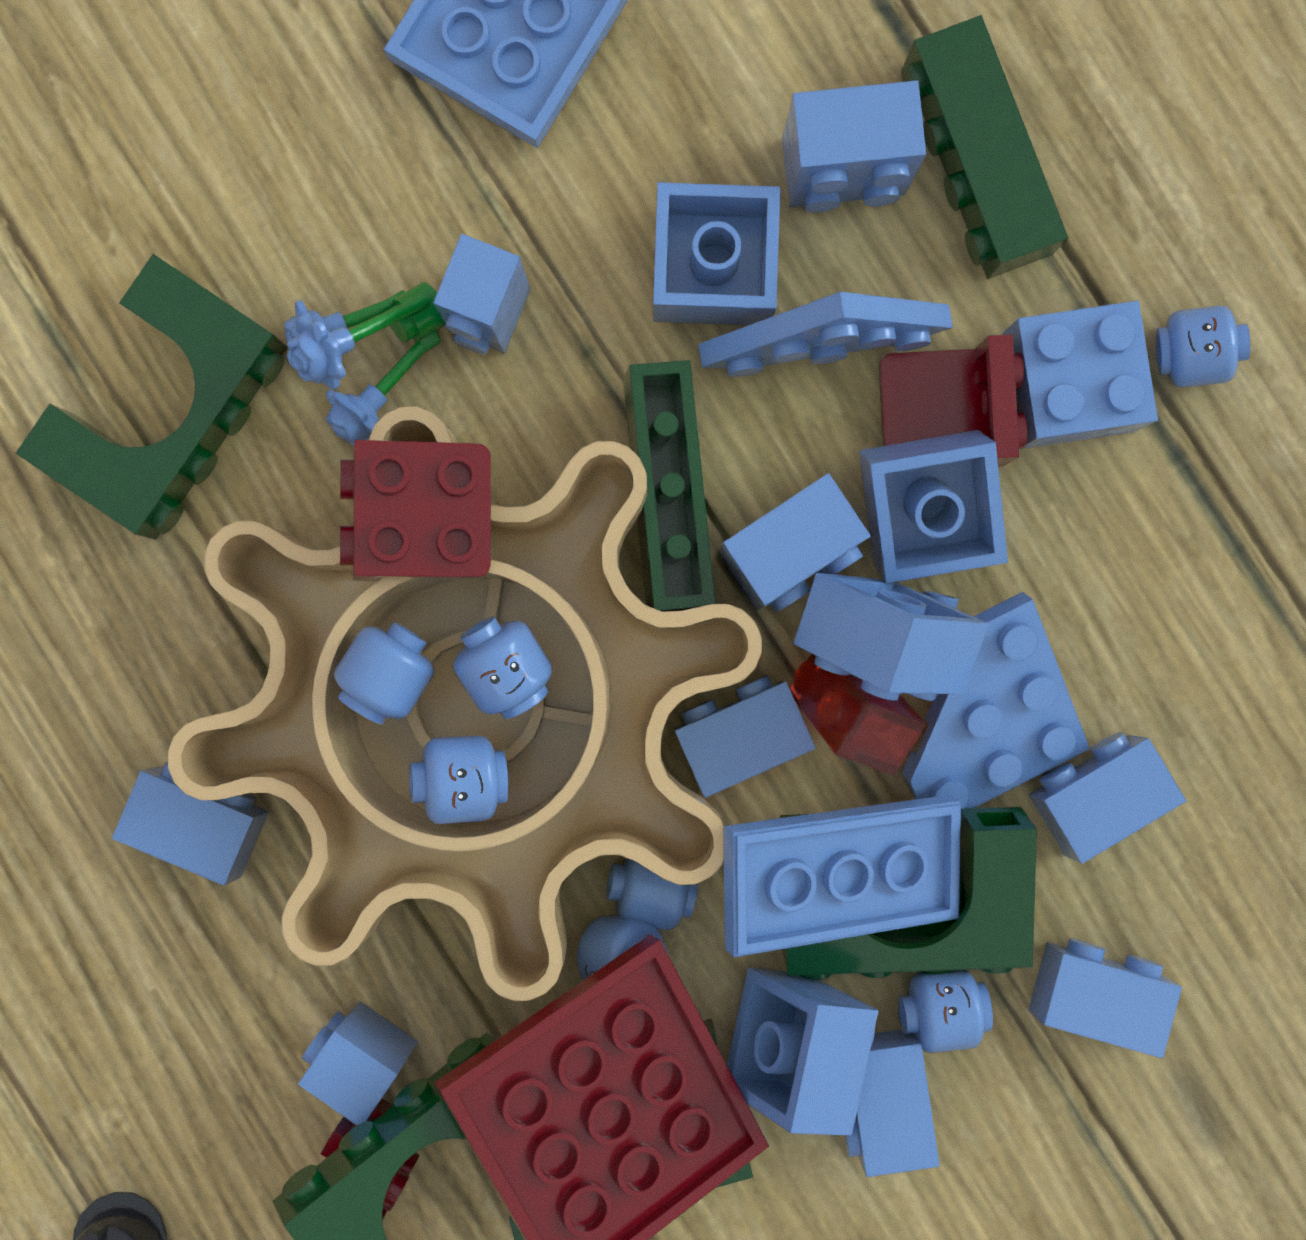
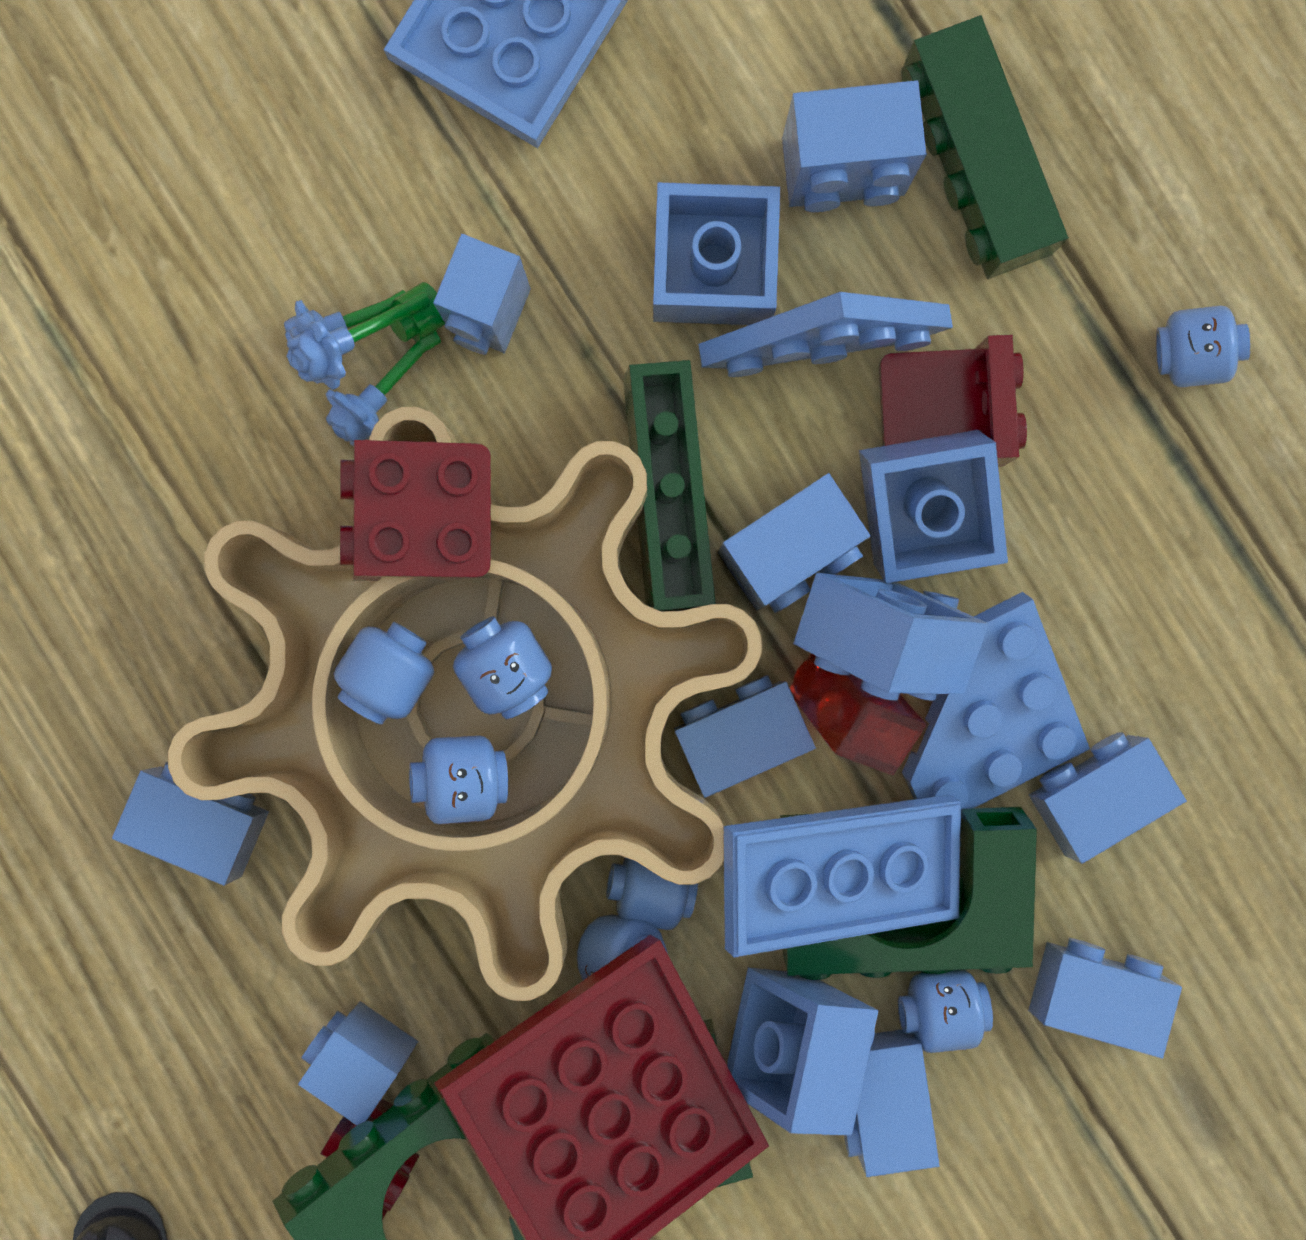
dark green arch [15,254,288,540] -> none
medium blue brick [1001,300,1158,449] -> none

